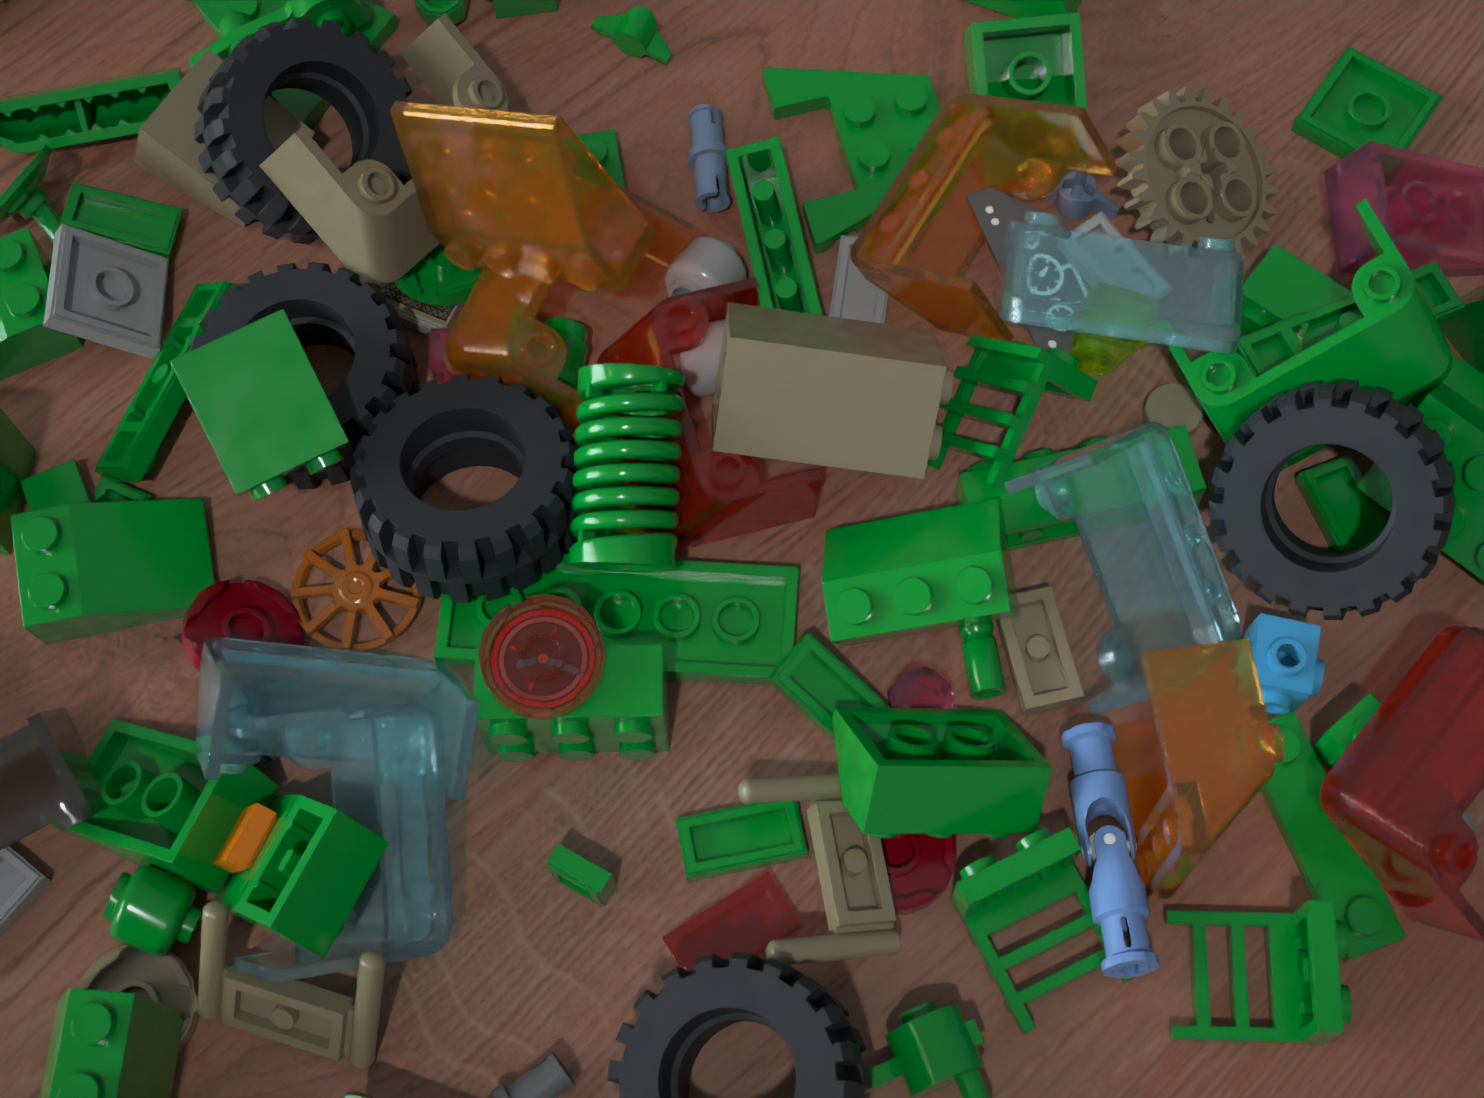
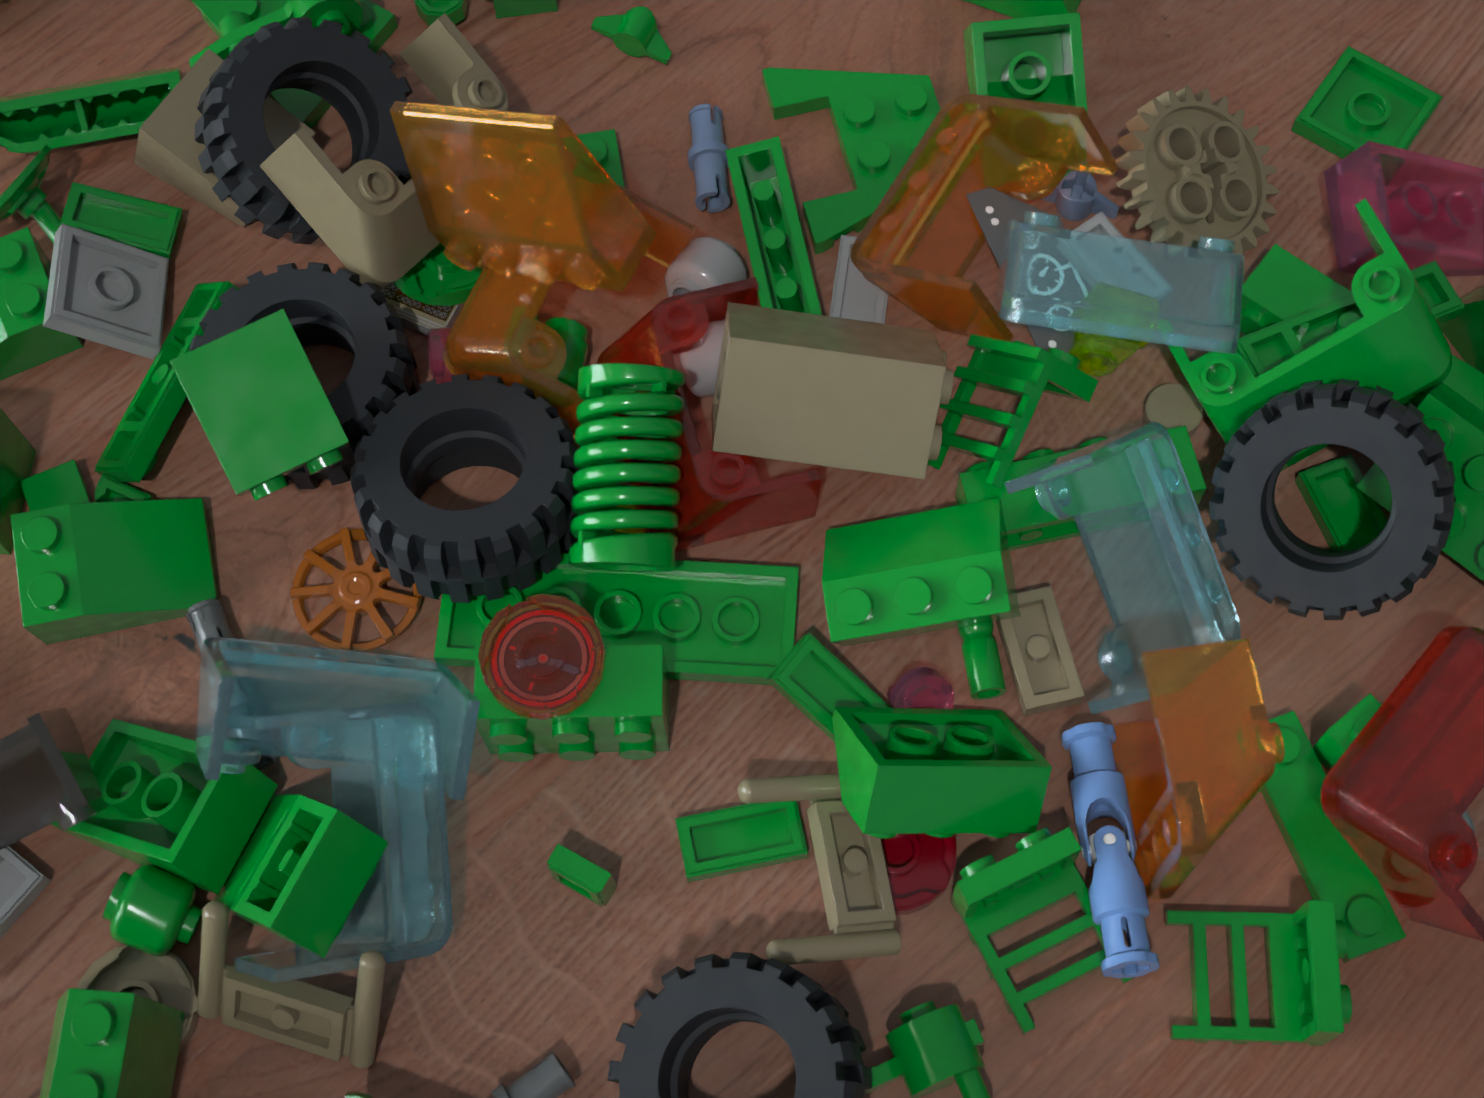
dark red tile [181,579,304,692] -> none
orange tile [213,803,277,873] -> none
clear red tile [662,872,801,971] -> none
dark azure brick [1230,613,1325,715] -> none

